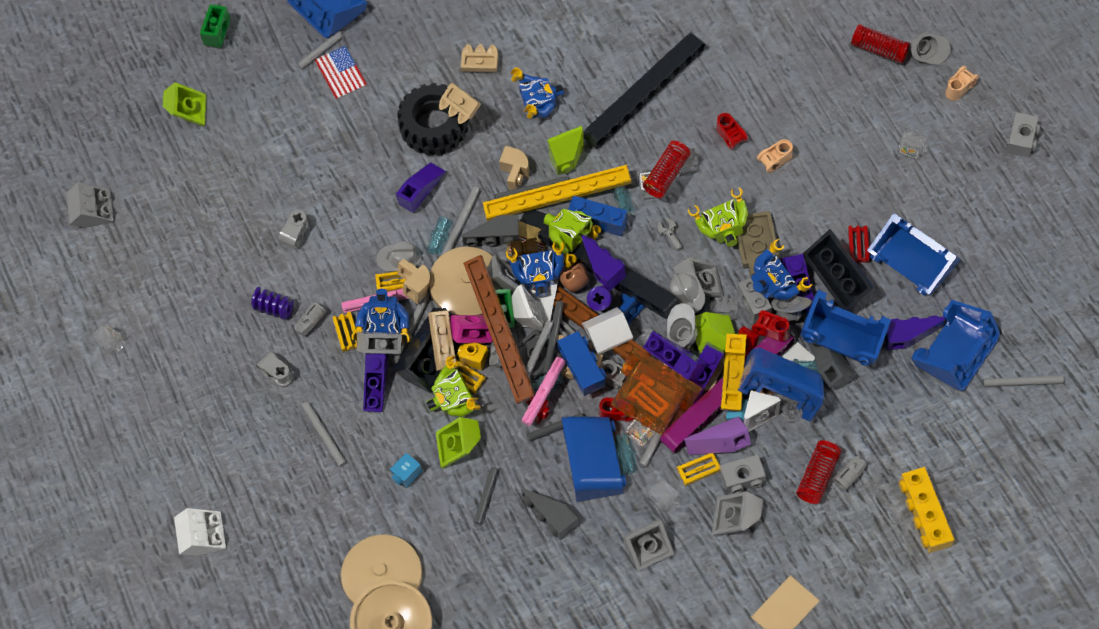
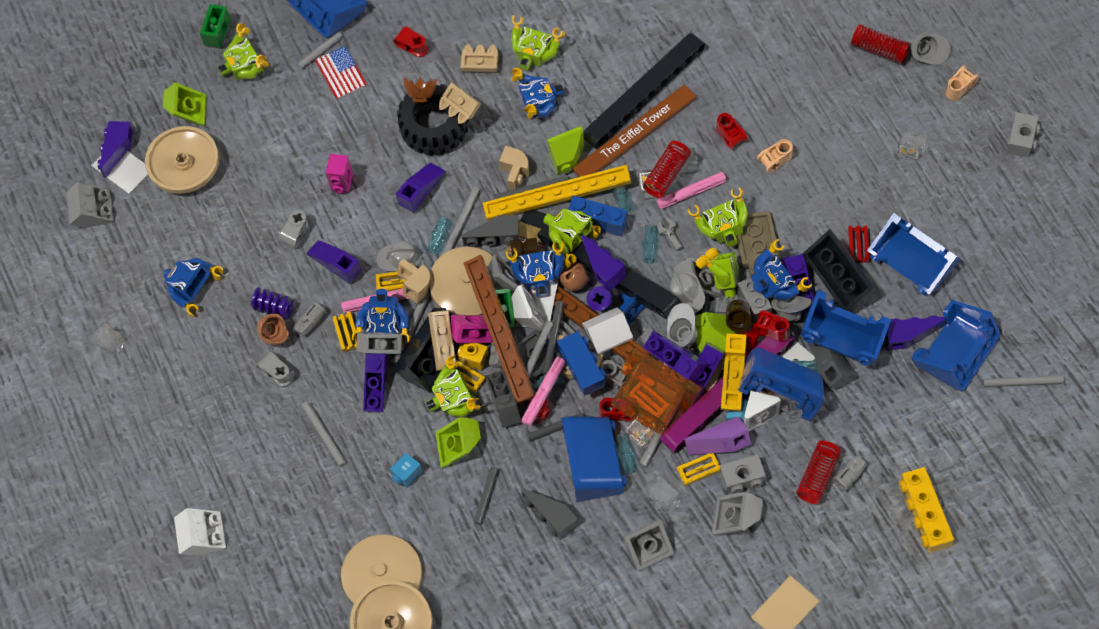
none -> white sticker [91,151,148,193]
none -> dark purple slope [97,121,134,177]
none -> tan dish [145,126,219,194]
none -> blue torso [164,258,223,318]
none -> lime torso [218,23,269,80]
none -> nougat helmet [257,314,289,346]
none -> dark purple slope [306,240,361,284]
none -> dark pink brick [325,154,353,194]
none -> red piece [393,26,428,58]
none -> dark orange piece [404,77,437,102]
none -> dark grey slope [485,370,521,428]
none -> lime torso [511,15,565,71]
none -> dark orange tile [572,84,696,177]
none -> clear light blue pin [642,225,657,264]
none -> bright pink axle [657,172,726,209]
none -> lime torso [696,248,740,299]
none -> dark brown wheel [726,299,751,332]

